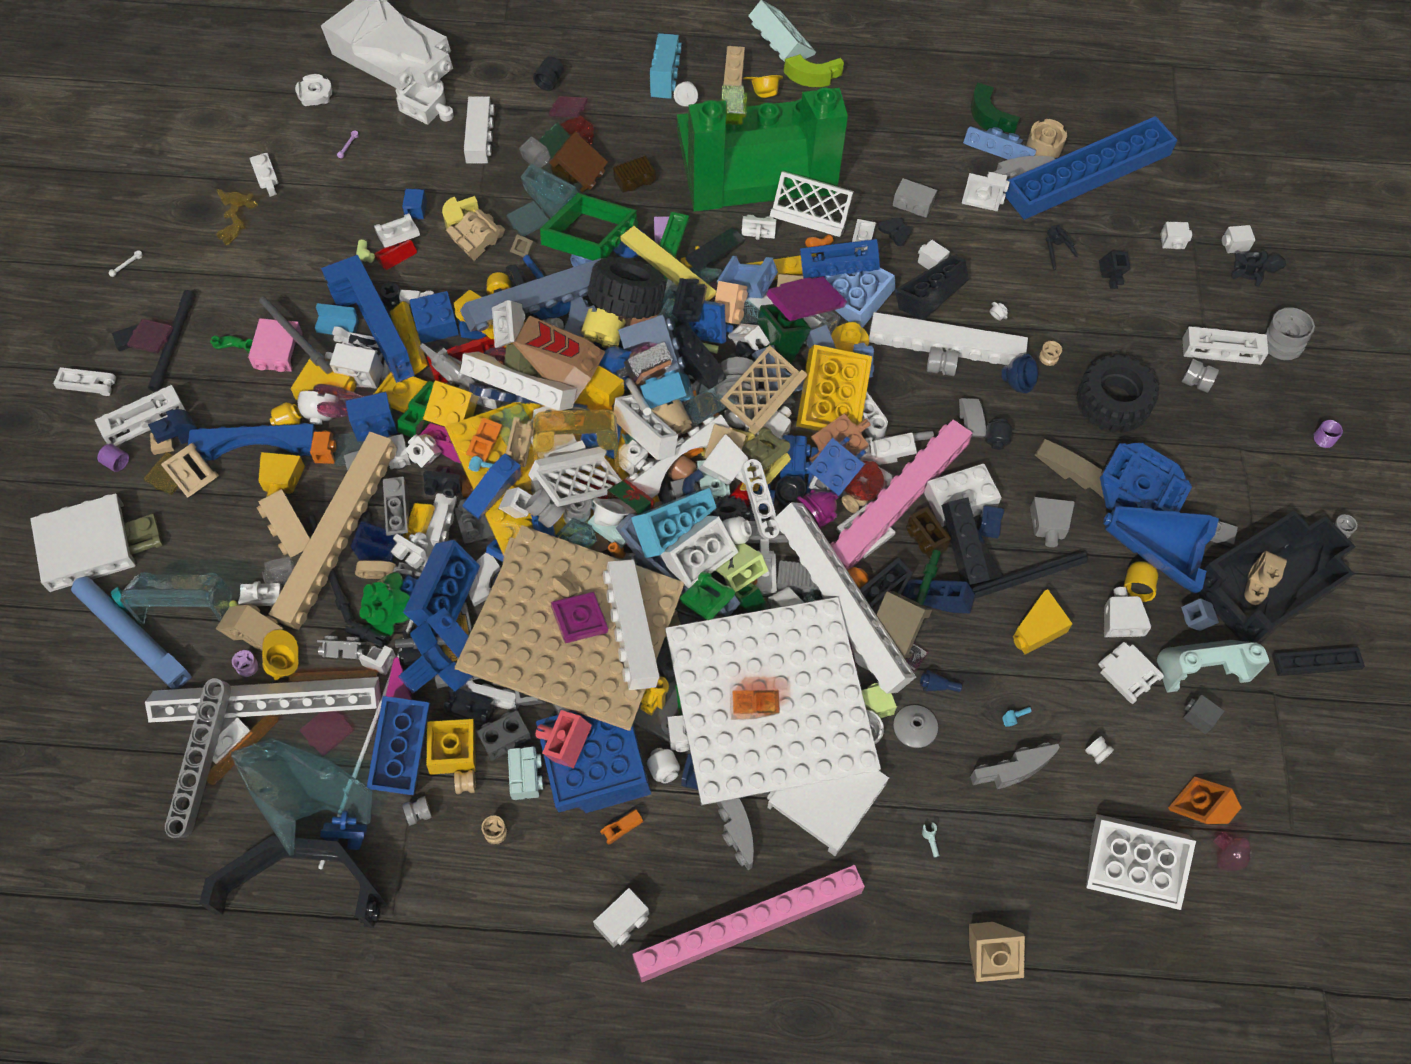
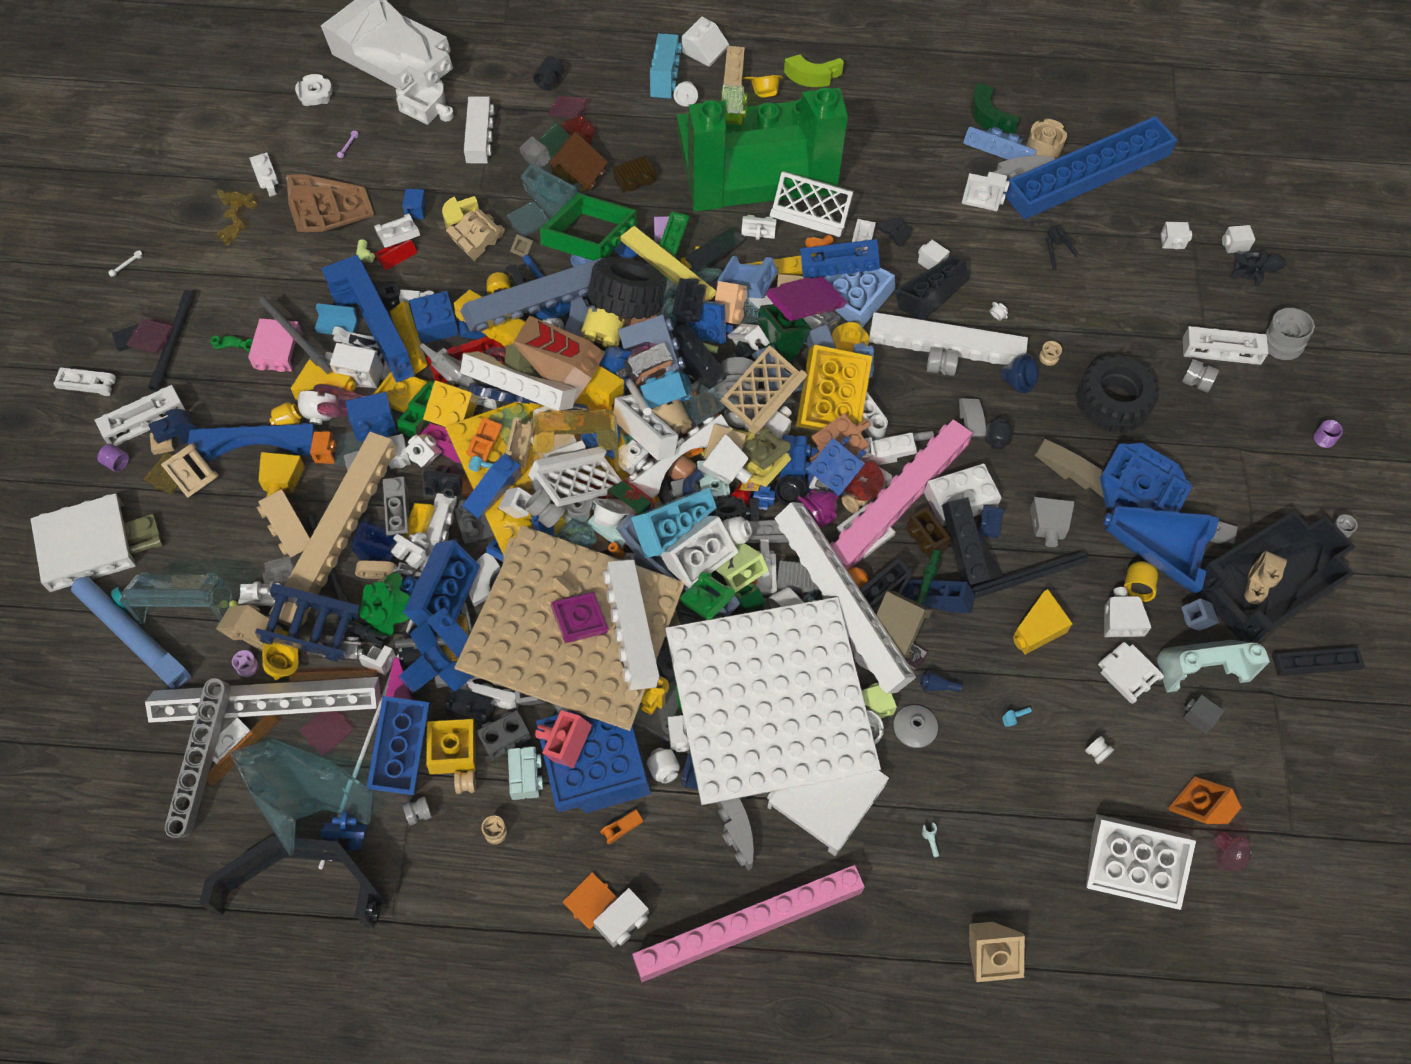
white slope [492,300,525,348] -> none
clear orange slope [730,690,780,720] -> none
white beam [741,459,780,539] -> none
light aqua slope [749,0,816,62] -> none
light grey brick [893,178,937,218] -> none
light grey slope [970,743,1060,789] -> none
black brick [1099,251,1131,289] -> none
none -> dark blue fence [255,583,360,662]
none -> medium nougat wedge [286,175,374,232]
none -> orange piece [563,872,618,930]
none -> white slope [682,17,729,67]

